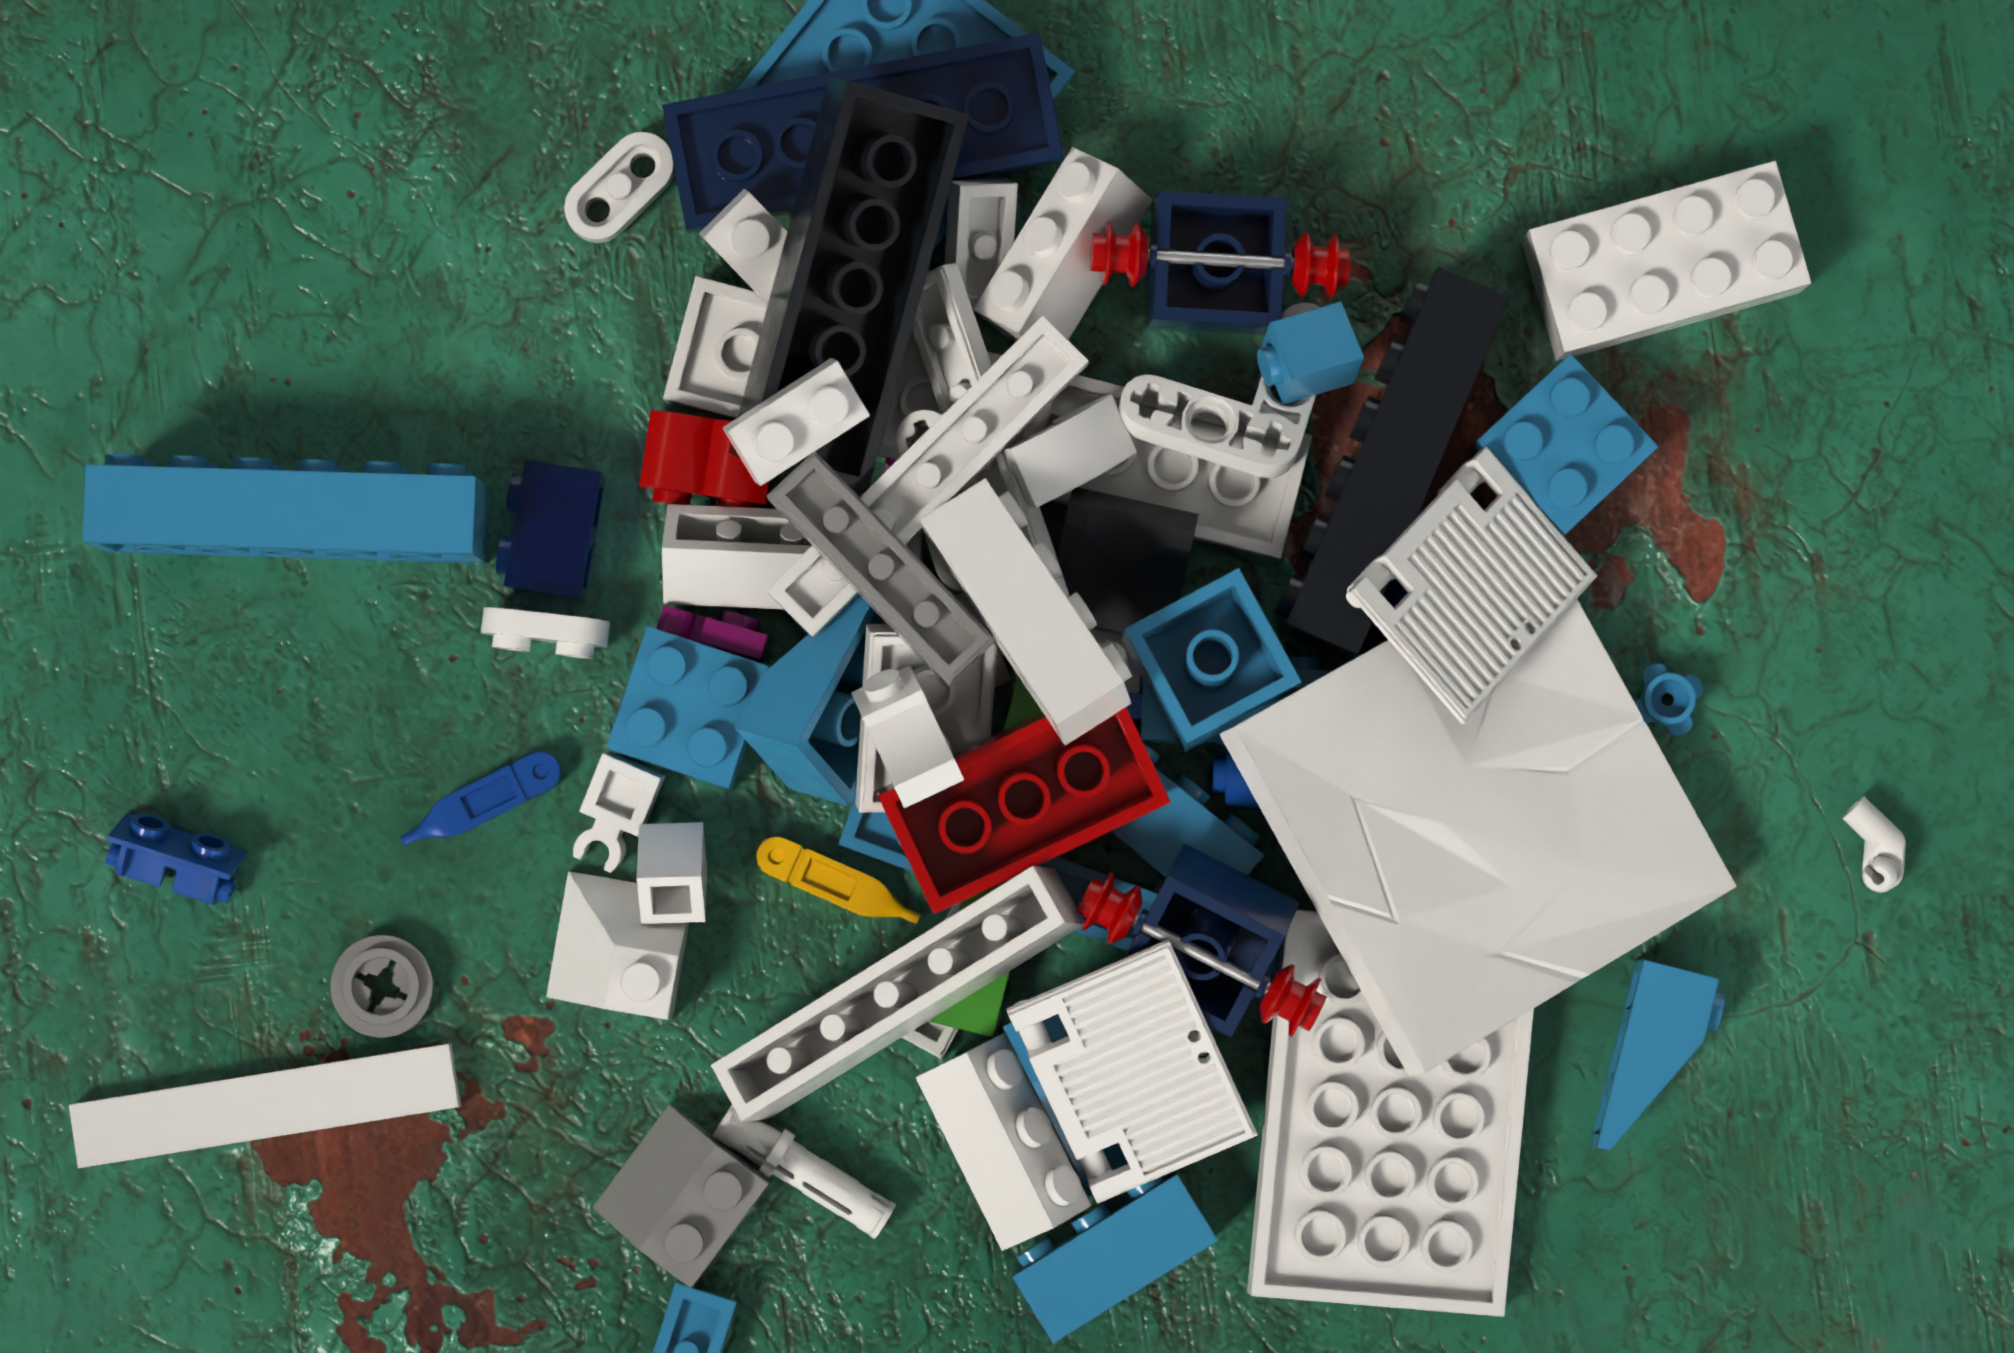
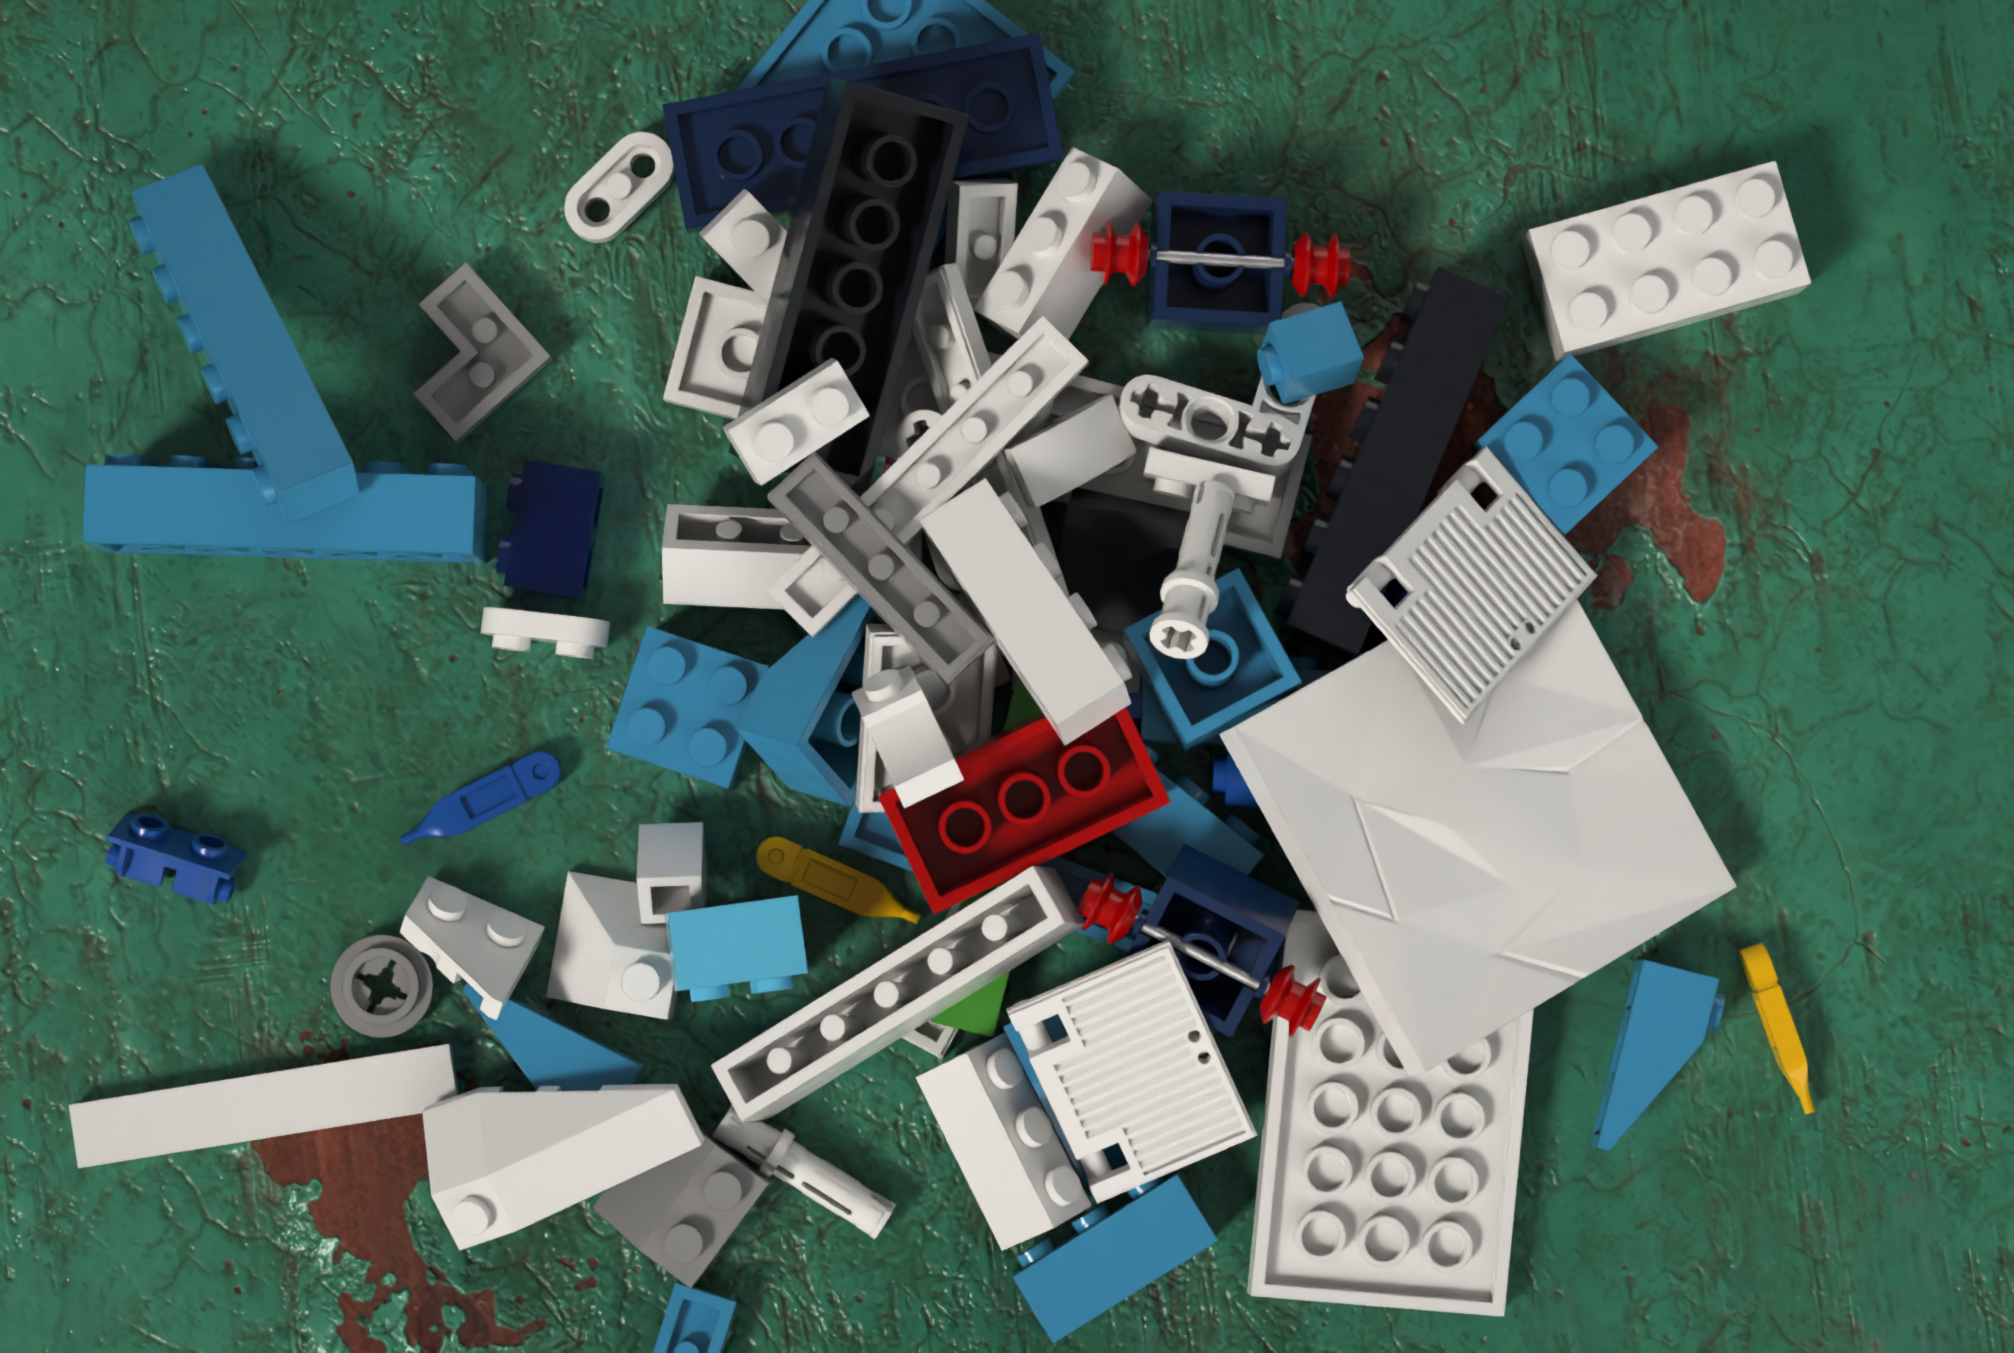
white plate [573,750,666,873] -> none
red brick [639,410,773,508] -> none
magenta plate [657,605,771,663] -> none
dark azure plate [1635,664,1703,736] -> none
white arm [1842,796,1906,893] -> none
none -> dark azure brick [128,163,360,524]
none -> white wing [400,876,545,1020]
none -> light grey plate [413,262,553,443]
none -> white wedge [422,1084,705,1251]
none -> dark azure slope [463,983,646,1091]
none -> medium azure brick [665,895,808,1002]
none -> white plate [1142,447,1276,514]
none -> white pin [1149,481,1235,659]
none -> yellow piece [1738,942,1816,1114]

